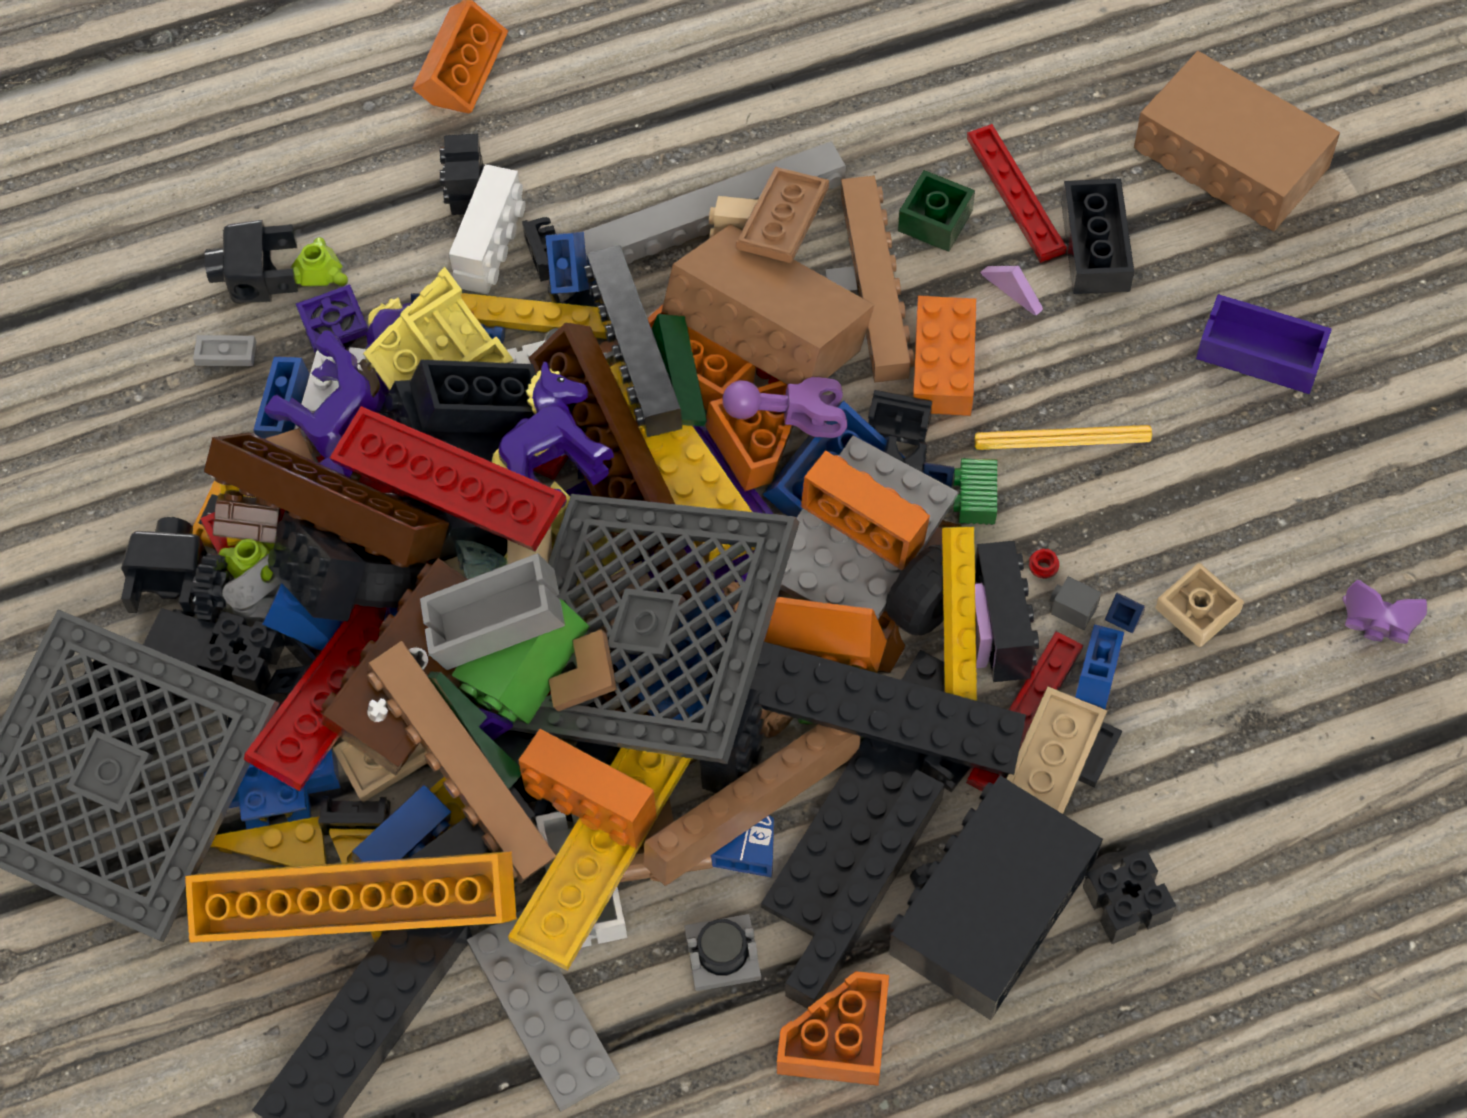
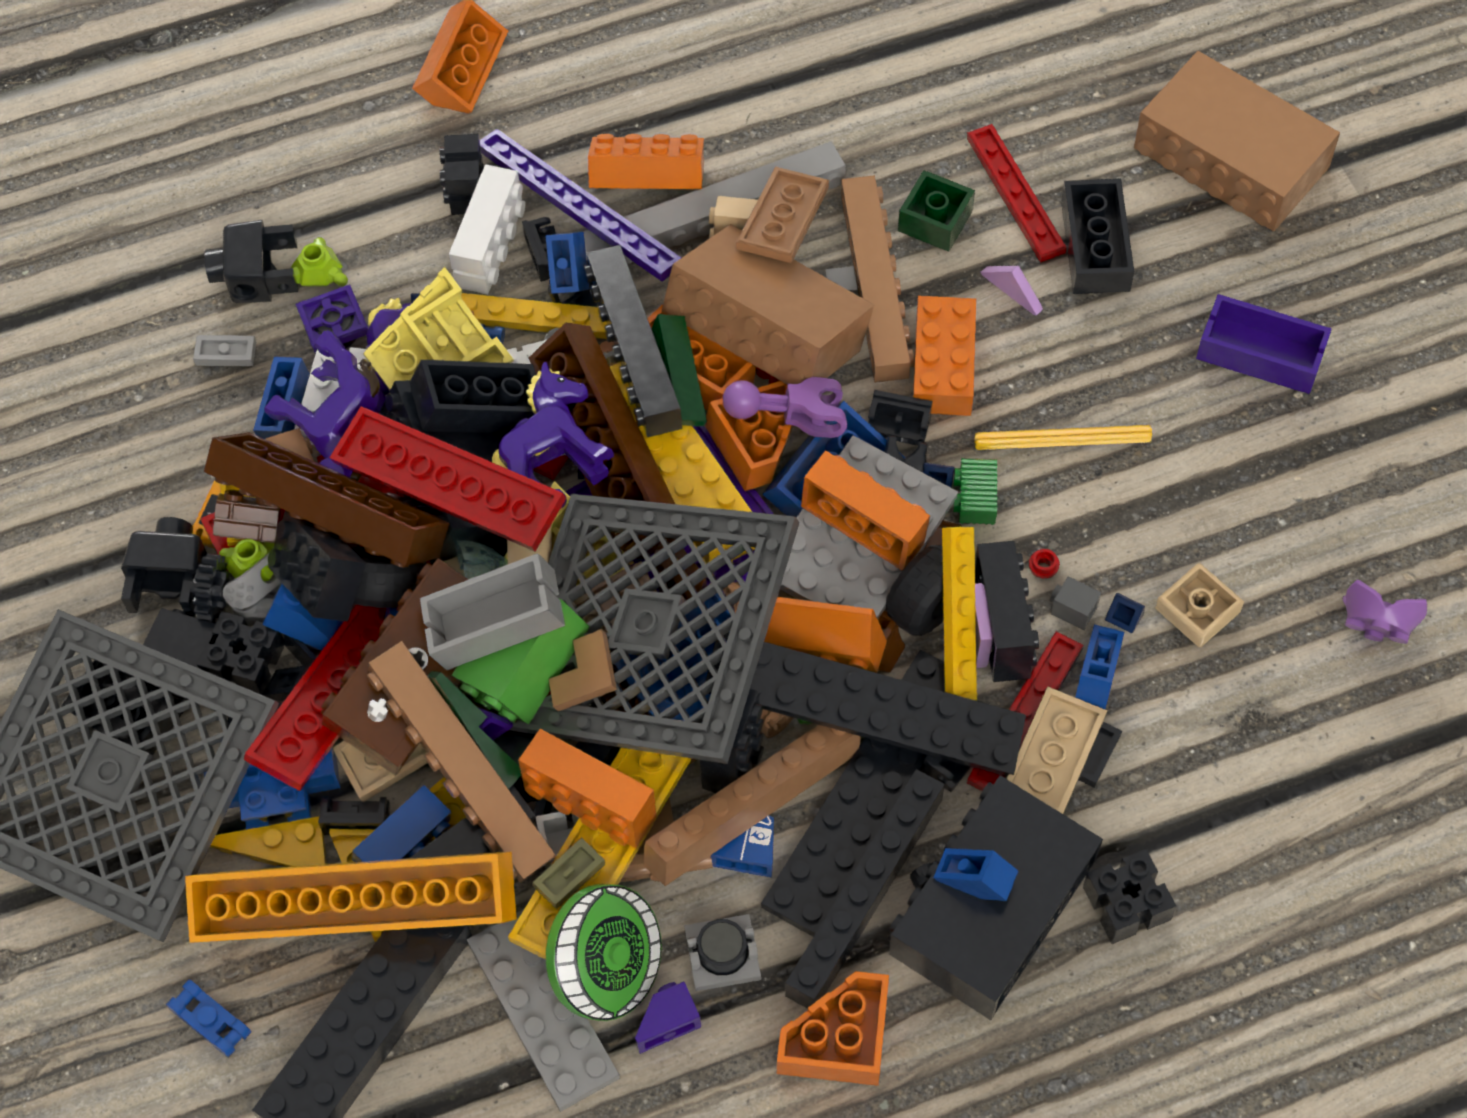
none -> blue plate [166,979,252,1058]
none -> plate [479,129,681,282]
none -> olive plate [532,838,605,910]
none -> dish [546,884,662,1021]
none -> orange brick [588,134,704,189]
none -> dark purple slope [635,981,701,1054]
none -> blue slope [933,848,1018,901]

